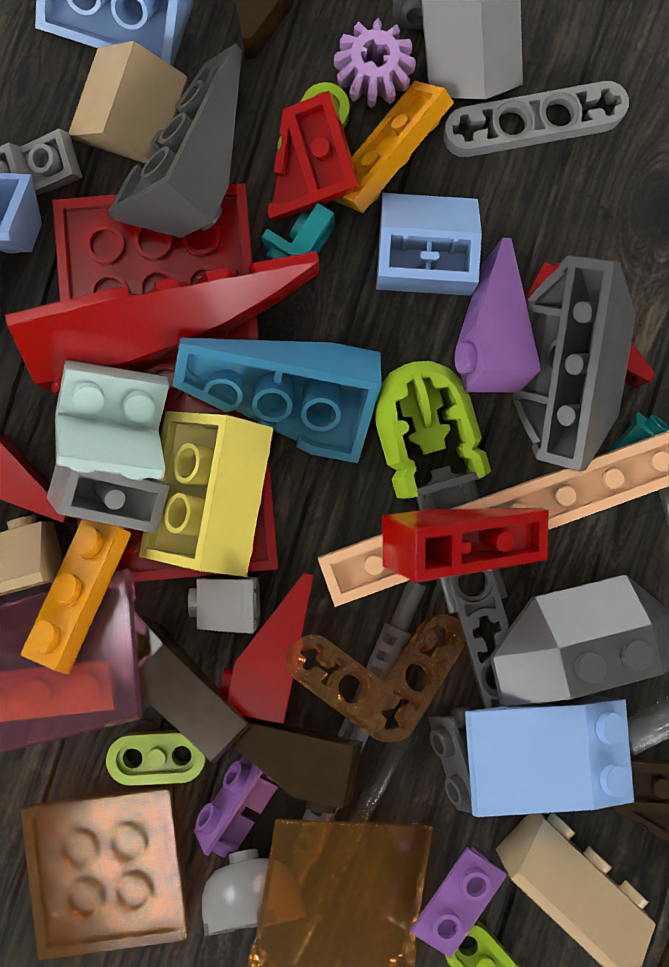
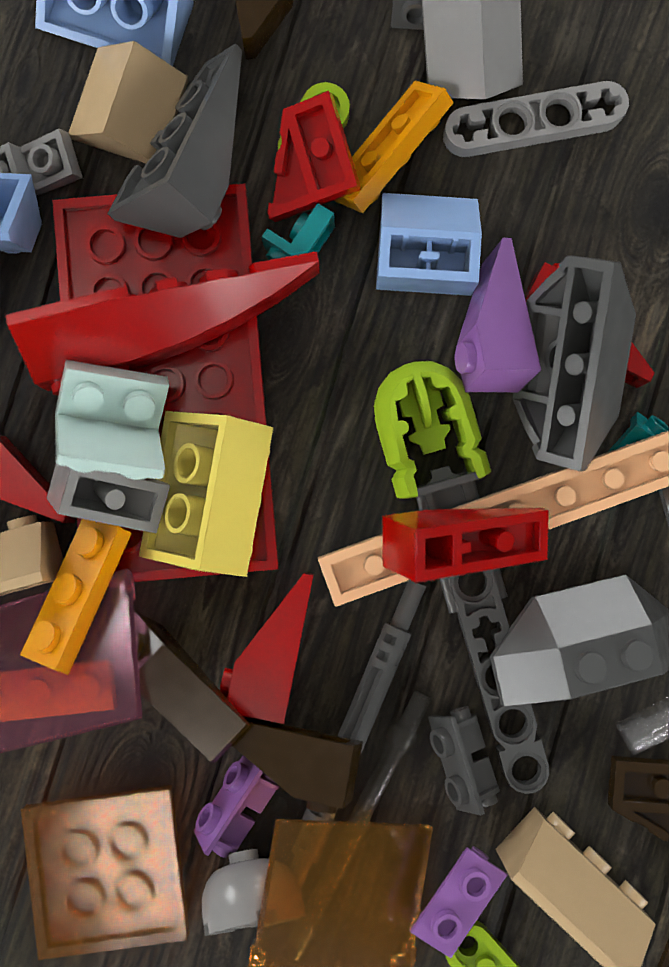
lime plate [106,730,207,786] -> none
dark azure wedge [173,338,382,463] -> none
light grey slope [188,577,260,633] -> none
clear orange beam [285,614,466,742] -> none
lavender gear [334,18,416,108] -> none
light blue slope [465,695,634,817] -> none

